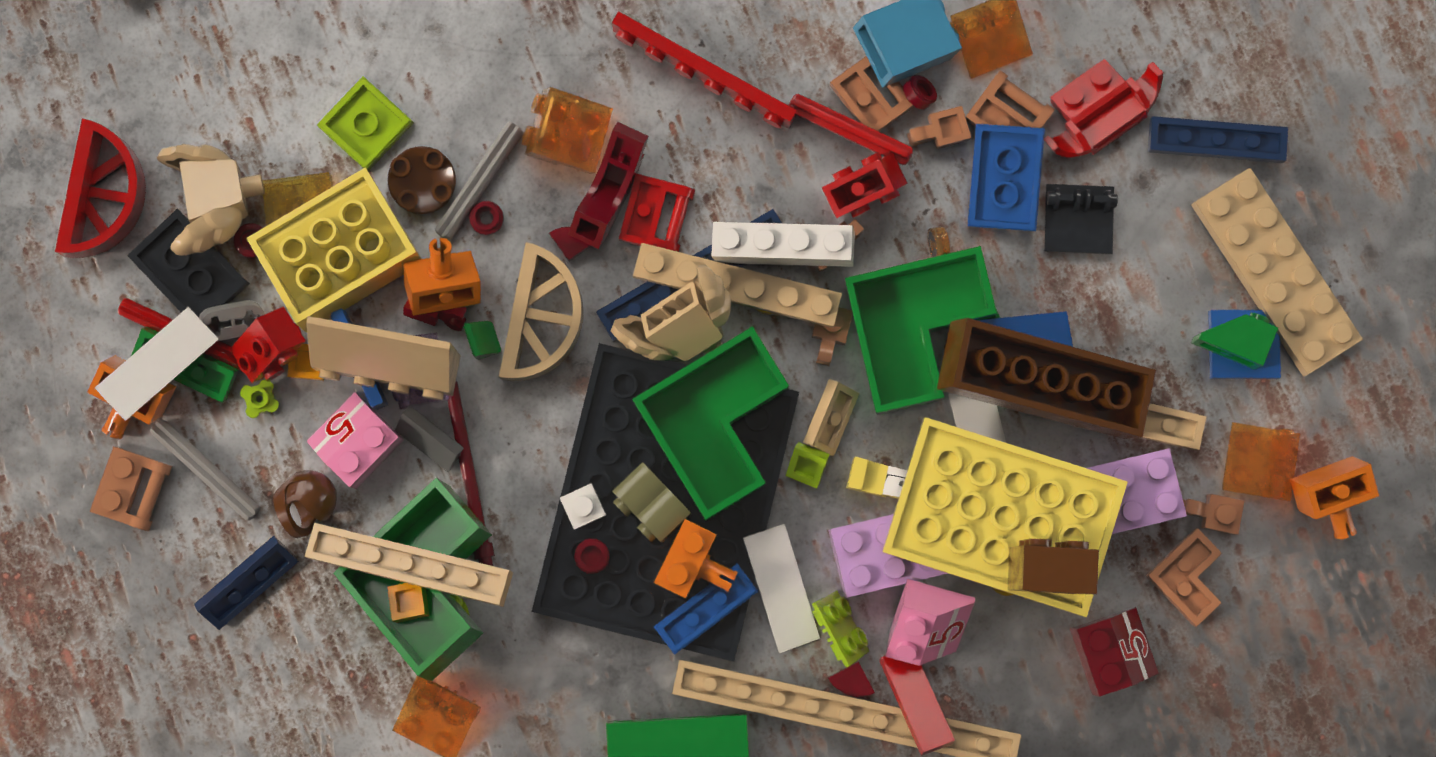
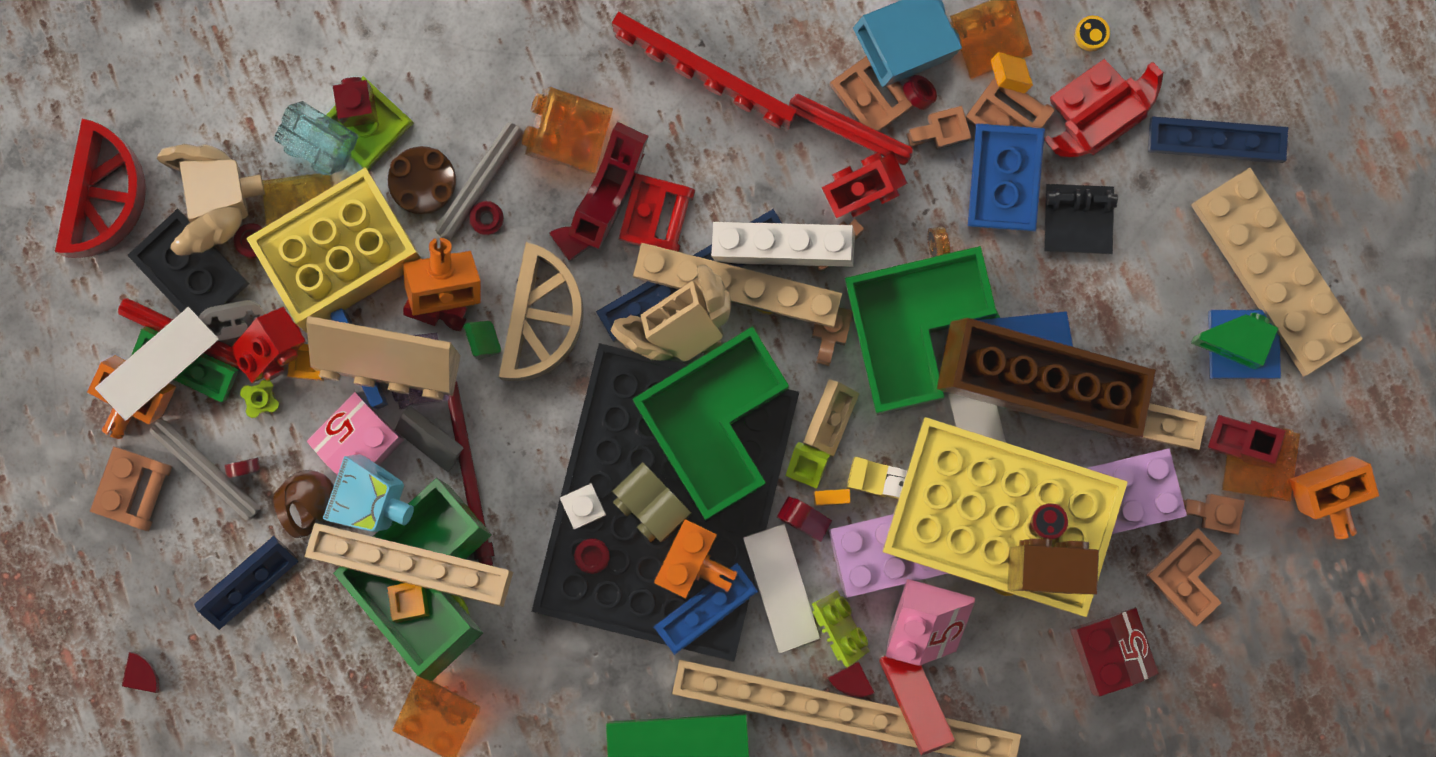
none -> dark red tile [122,652,159,693]
none -> dark red tile [224,457,261,478]
none -> clear light blue brick [274,101,359,175]
none -> medium azure torso [323,454,414,532]
none -> dark red brick [333,77,378,128]
none -> dark red piece [777,496,832,542]
none -> light orange tile [813,489,850,506]
none -> light orange tile [990,52,1033,93]
none -> tile [1031,503,1068,539]
none -> tile [1074,15,1110,51]
none -> dark red brick [1208,415,1286,468]

